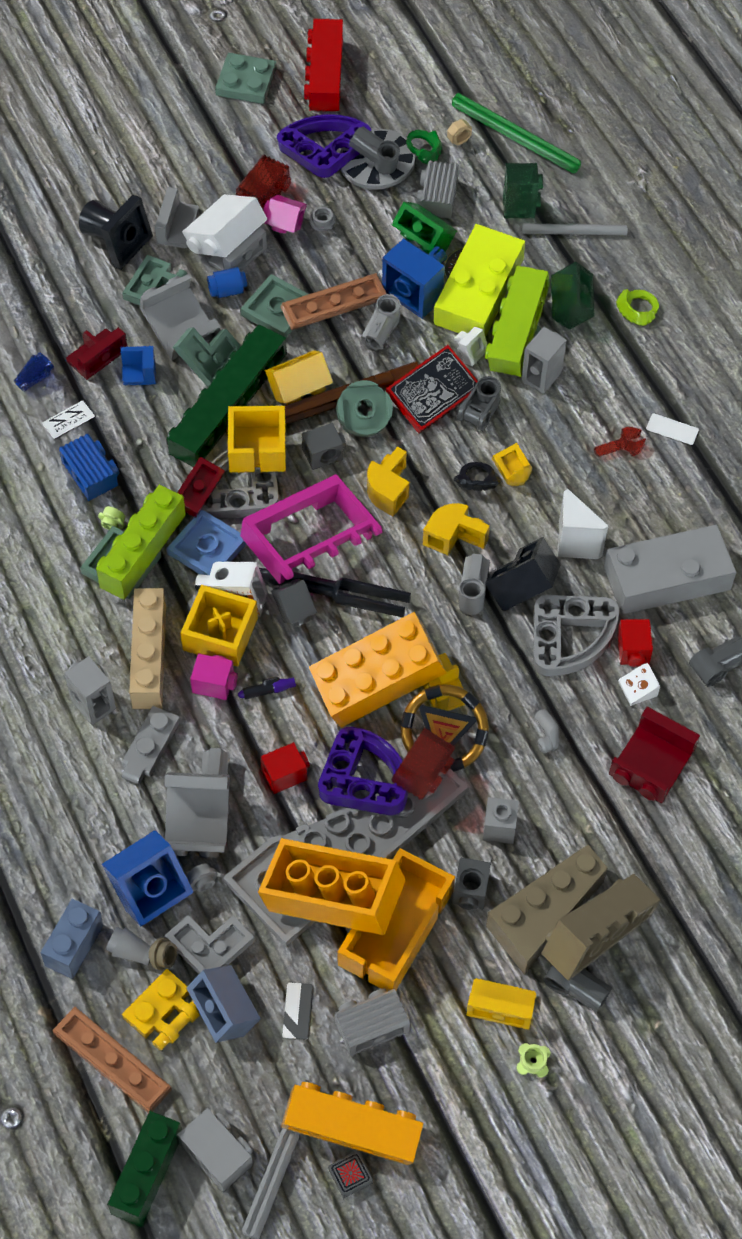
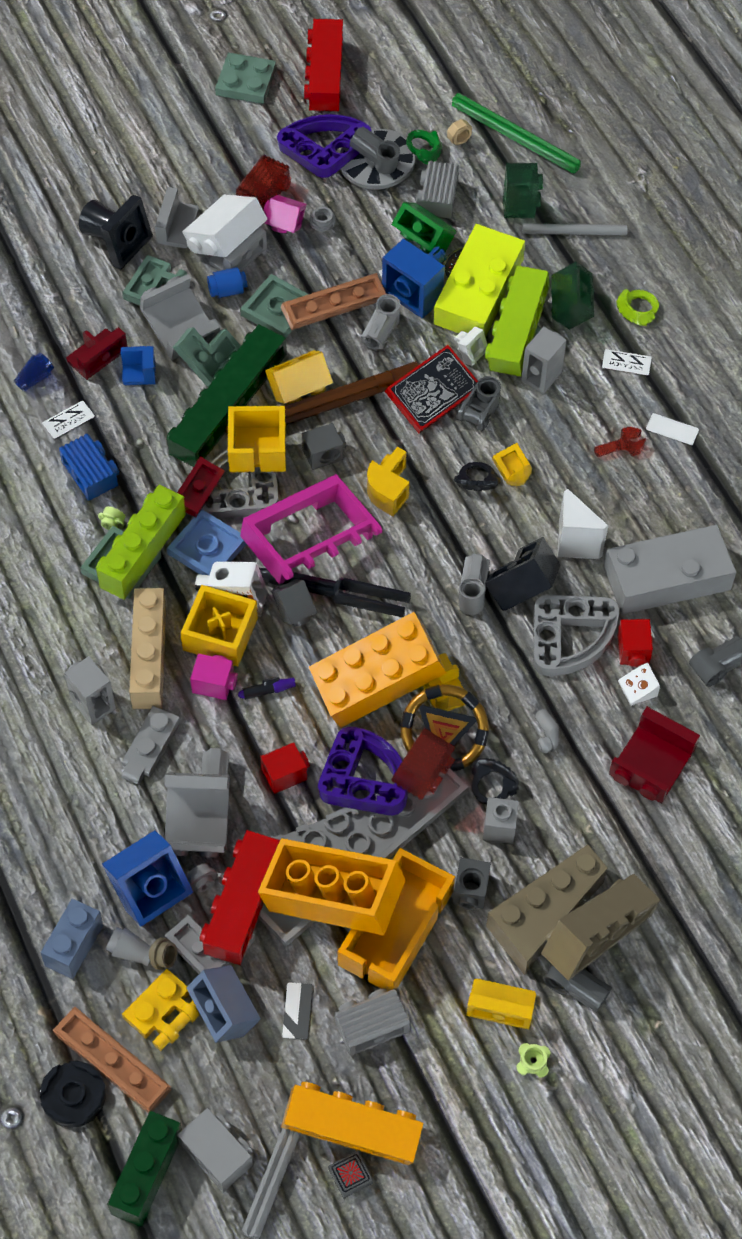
sand green plate [336,380,393,437] -> none
yellow brick [422,503,490,555] -> none
none -> black tile [40,1060,106,1128]
none -> red brick [200,830,280,966]
none -> black piece [471,758,519,805]
none -> white sticker [602,349,652,375]

